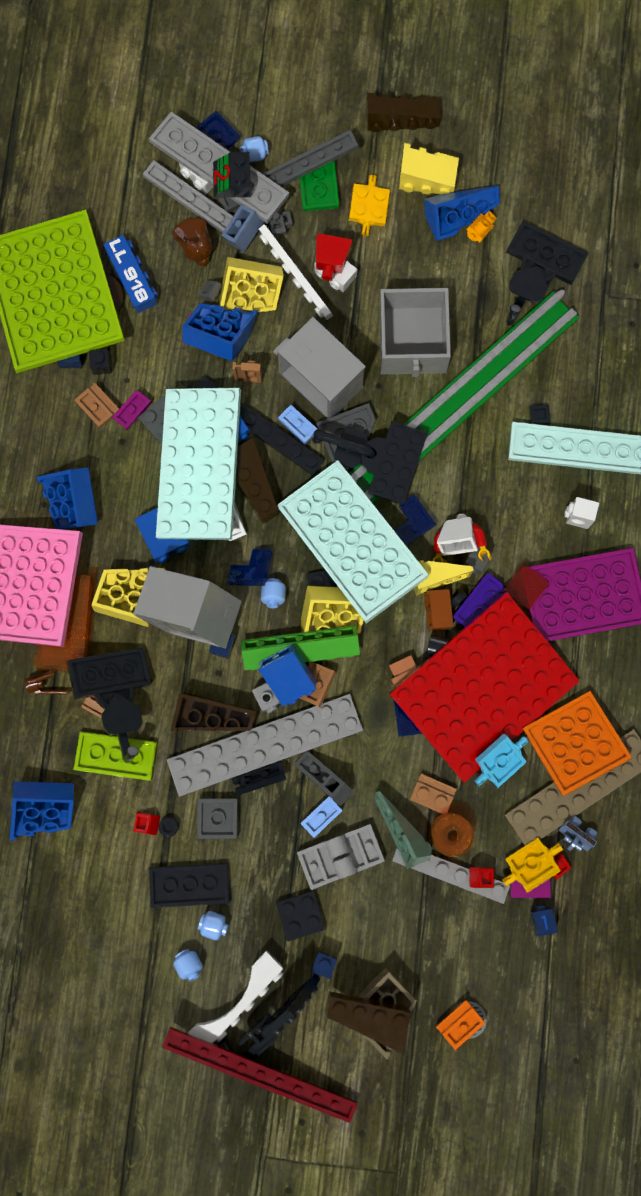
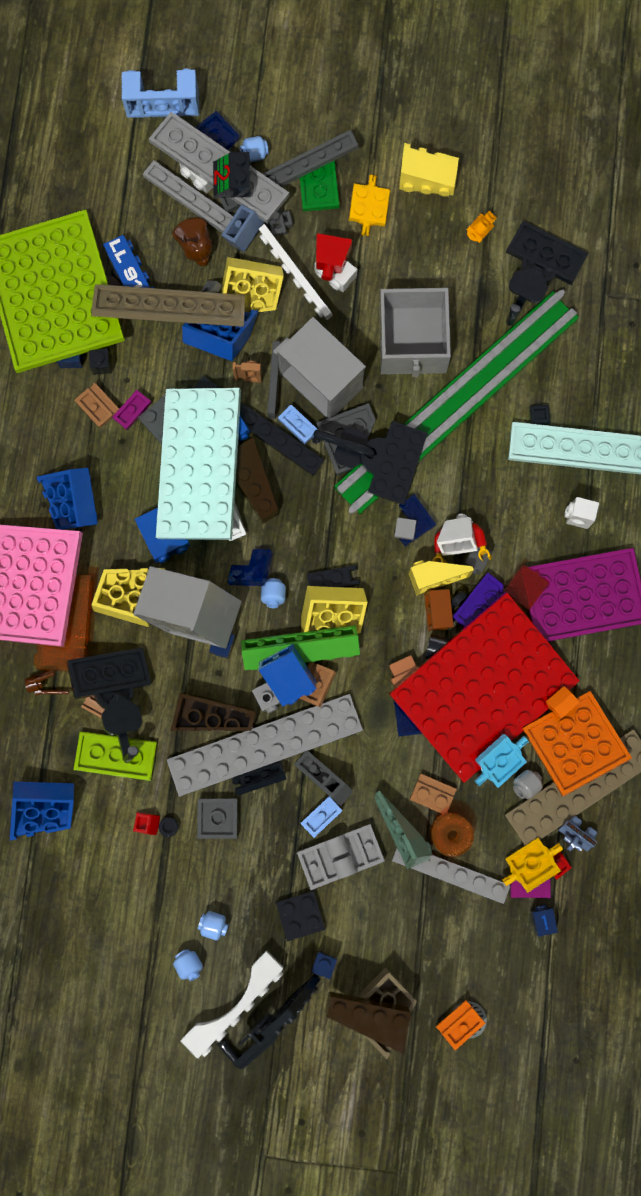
black tile [149,863,230,908] -> none
dark red plate [162,1027,358,1123] -> none
light aqua plate [277,460,429,623] -> none
dark brown wedge [366,93,441,132] -> none
blue wedge [424,185,500,241] -> none
red slope [469,867,494,888] -> none
none -> dark tan plate [91,284,245,327]
none -> light blue plate [122,69,199,118]
none -> dark grey tile [267,341,280,419]
none -> light grey tile [394,518,416,540]
none -> light grey head [513,770,543,799]
none -> orange piece [546,686,580,719]

